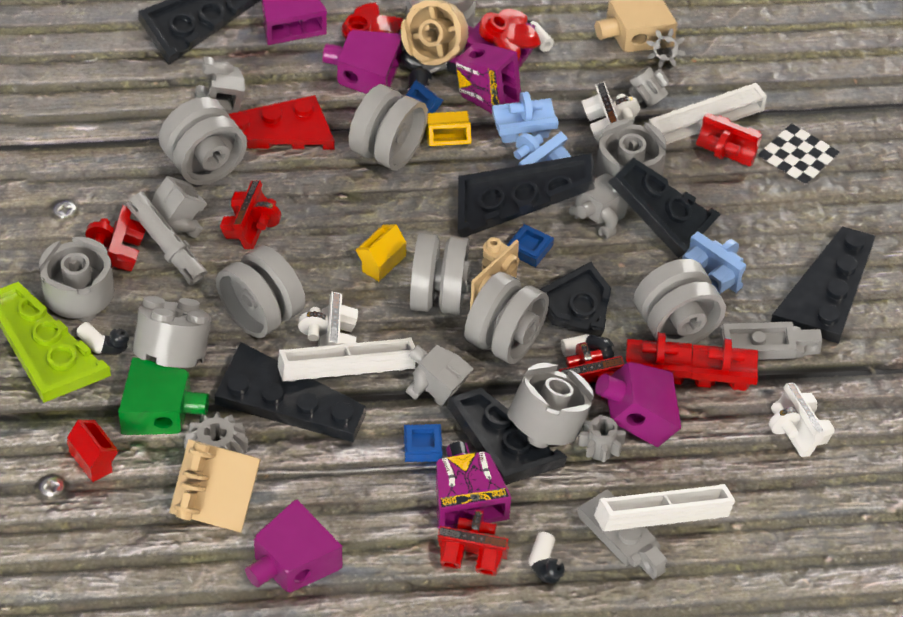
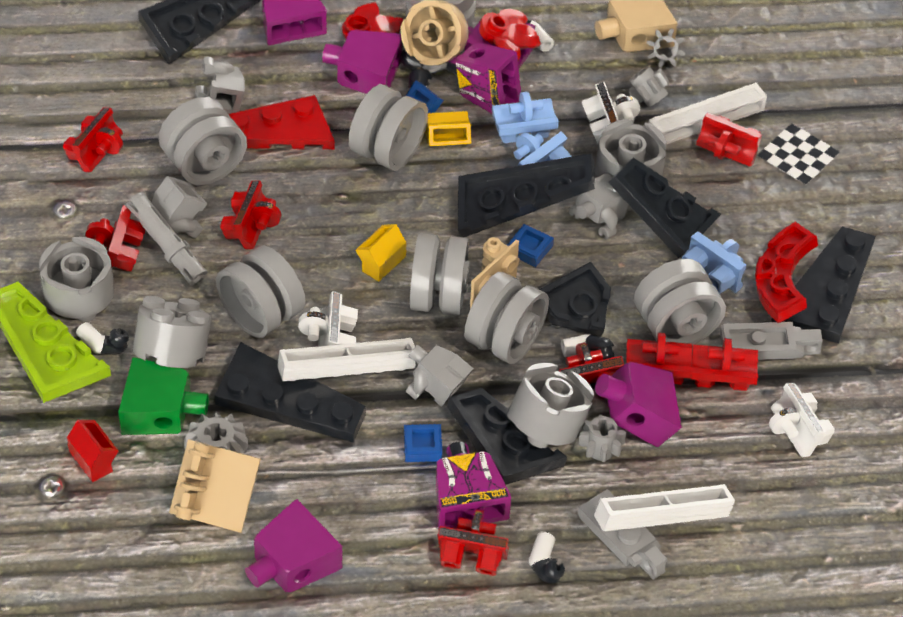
none -> red hips [63,107,124,172]
none -> red tile [755,221,818,323]

